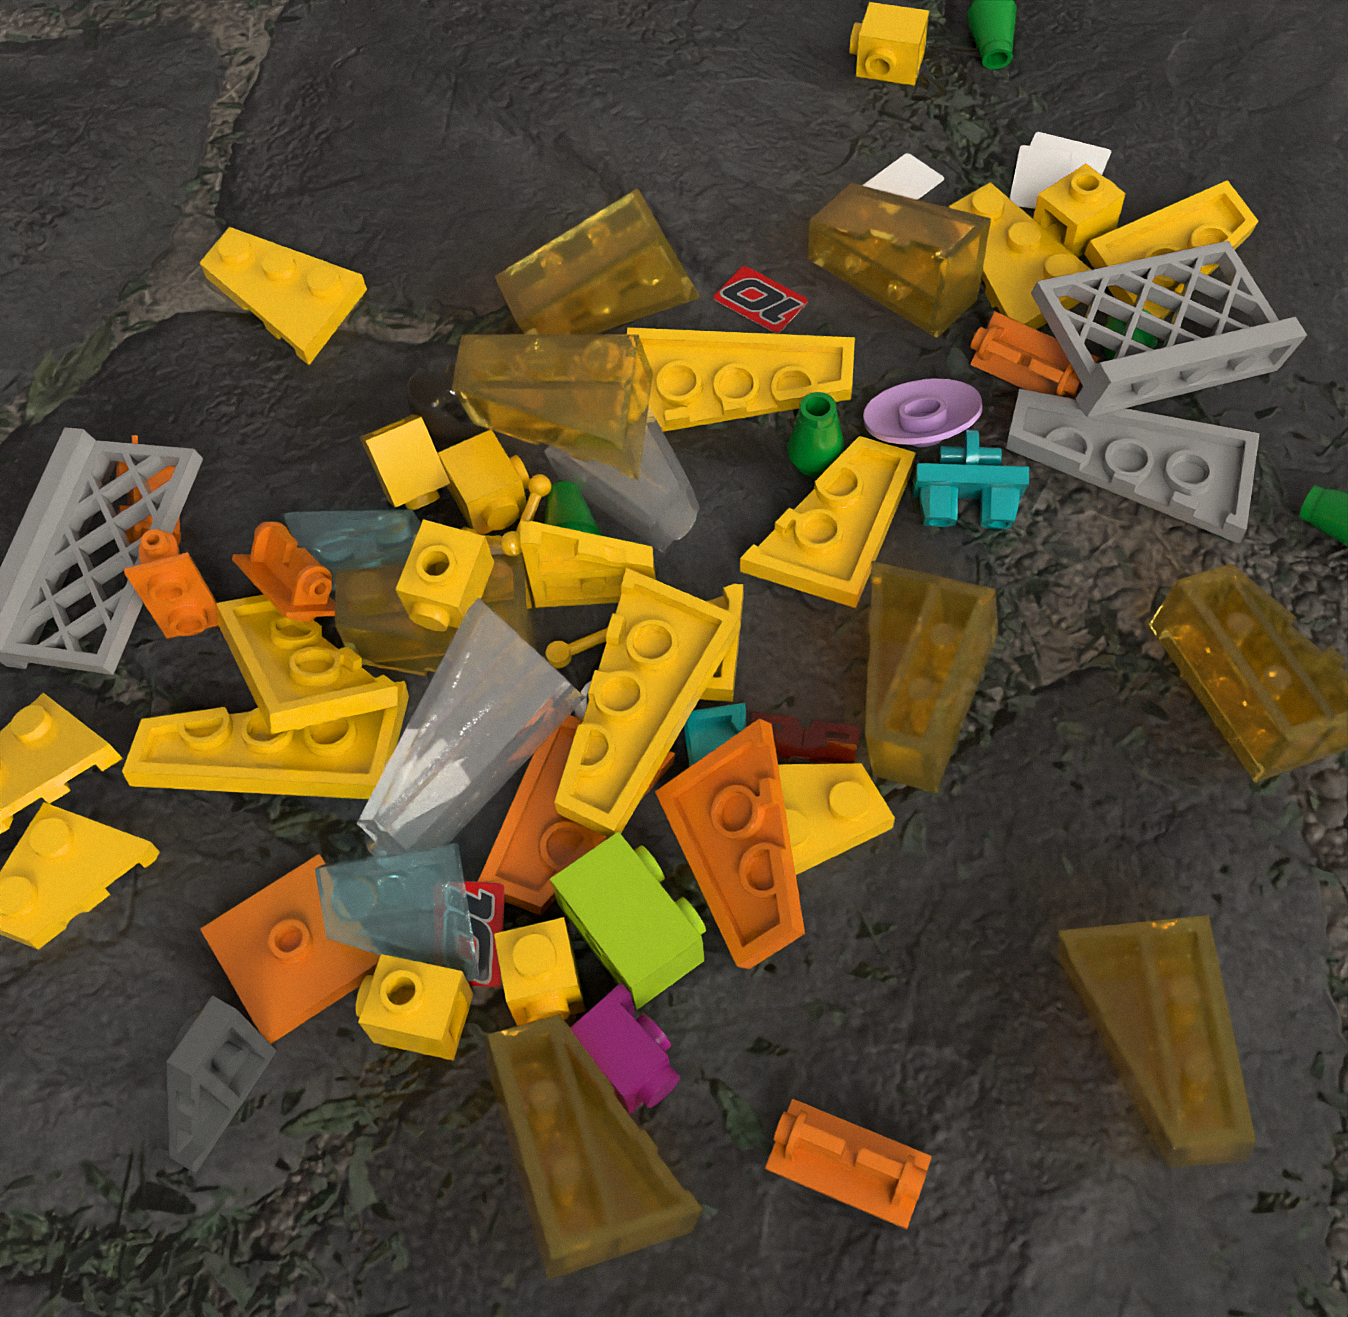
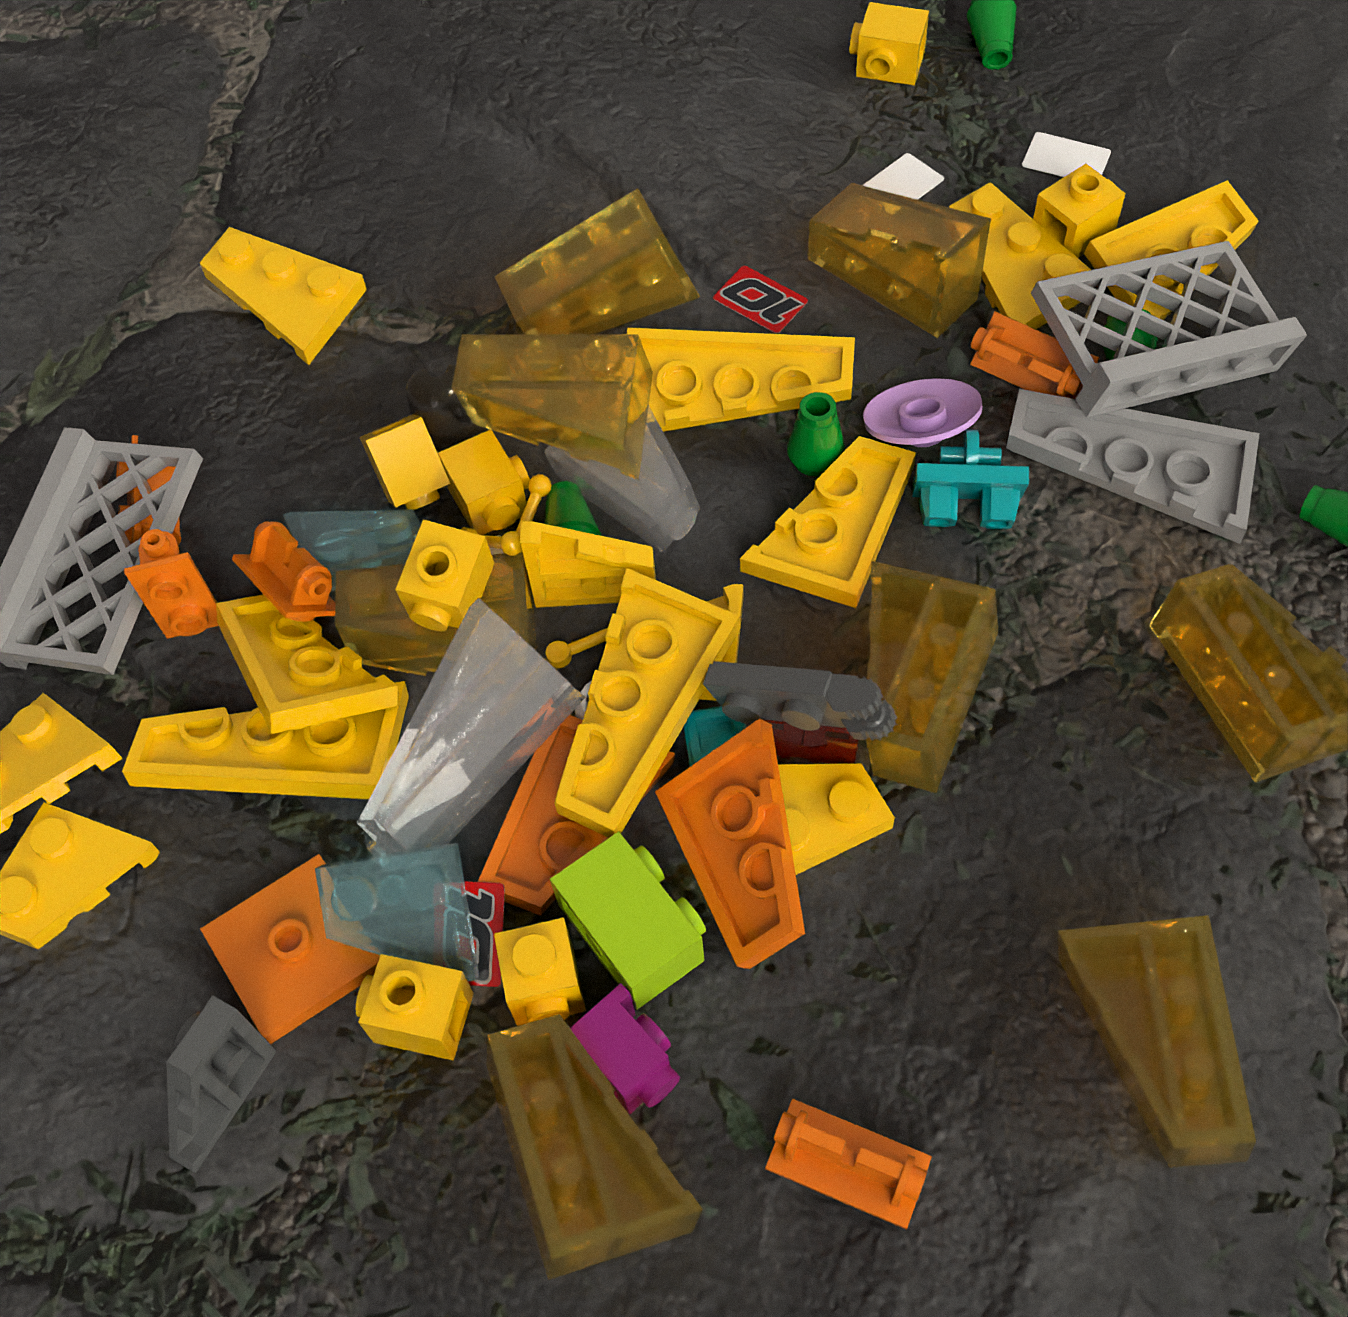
white sticker [1010,145,1072,209] -> none
none -> dark grey hinge [703,661,897,741]

